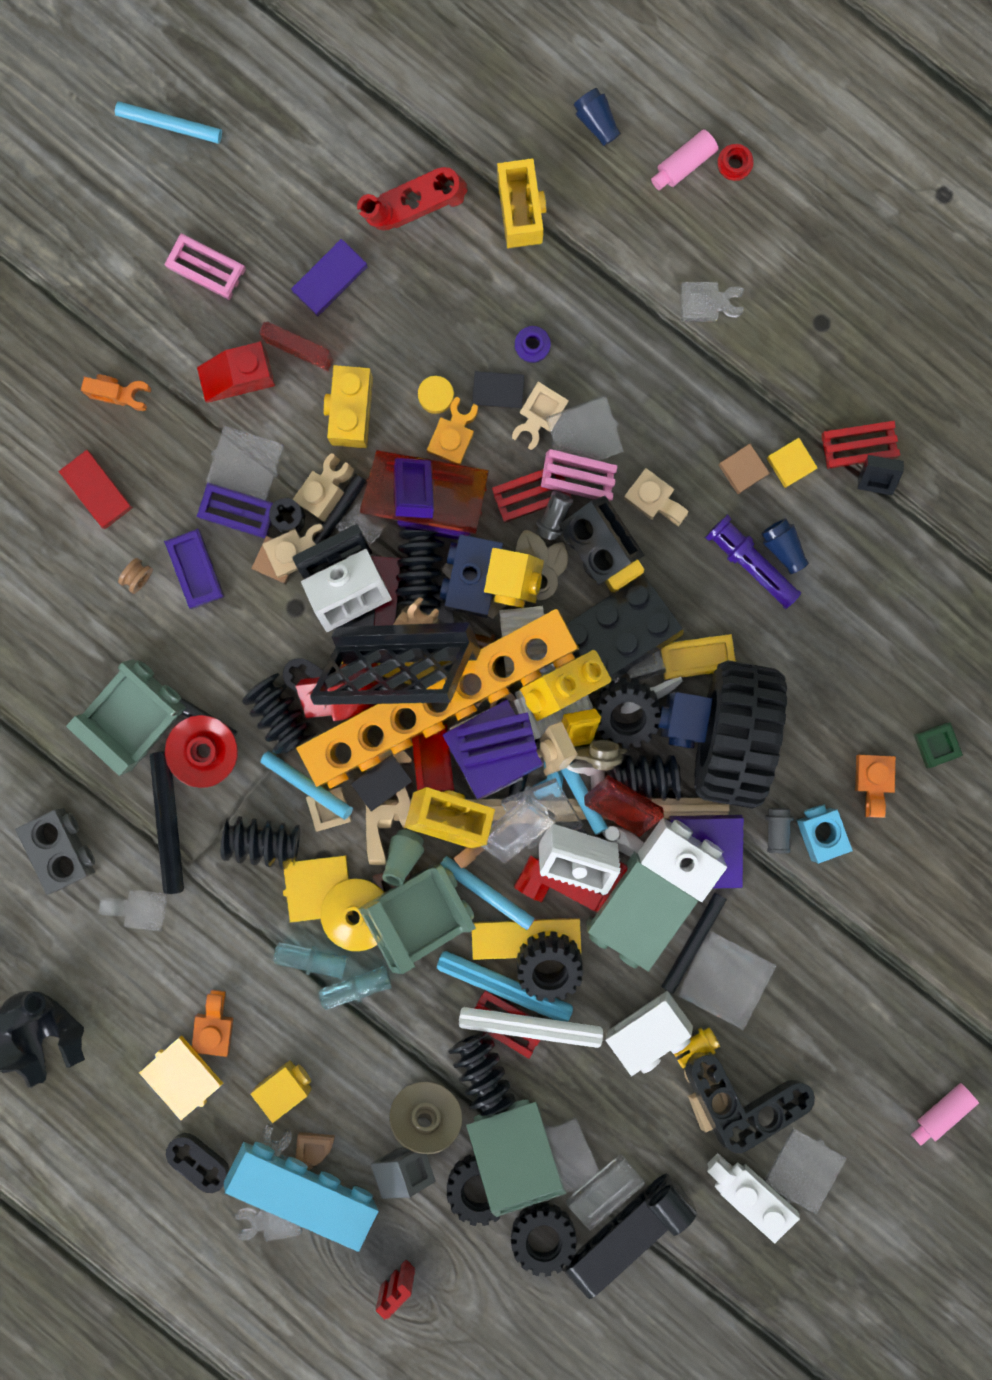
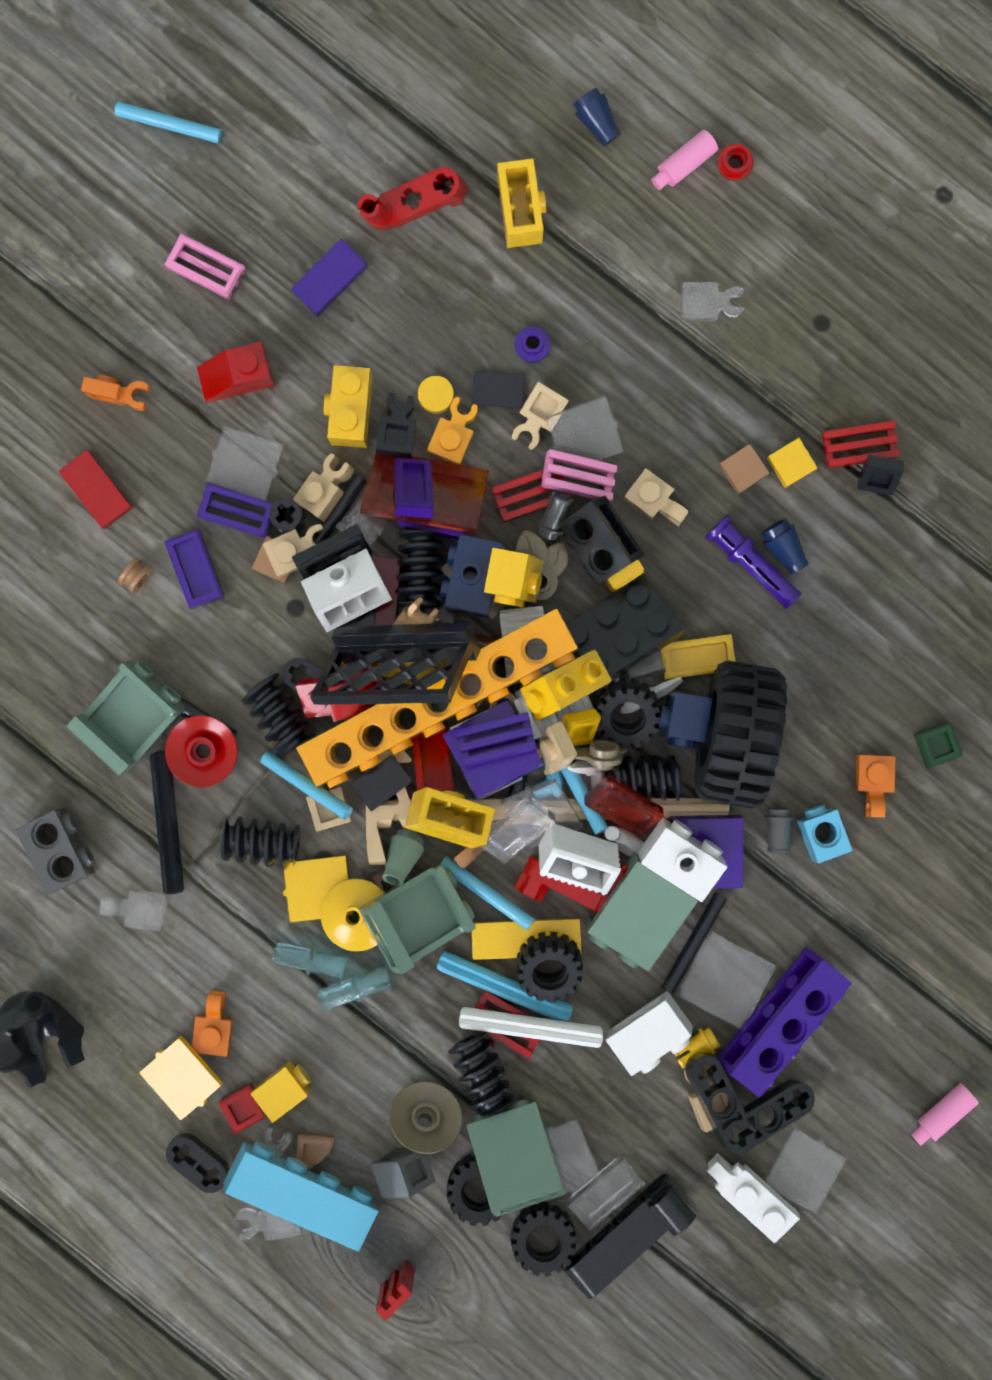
clear red tile [259,321,334,371] -> none
none -> red tile [218,1082,267,1135]
none -> black plate [376,393,416,459]
none -> dark purple brick [717,946,852,1097]

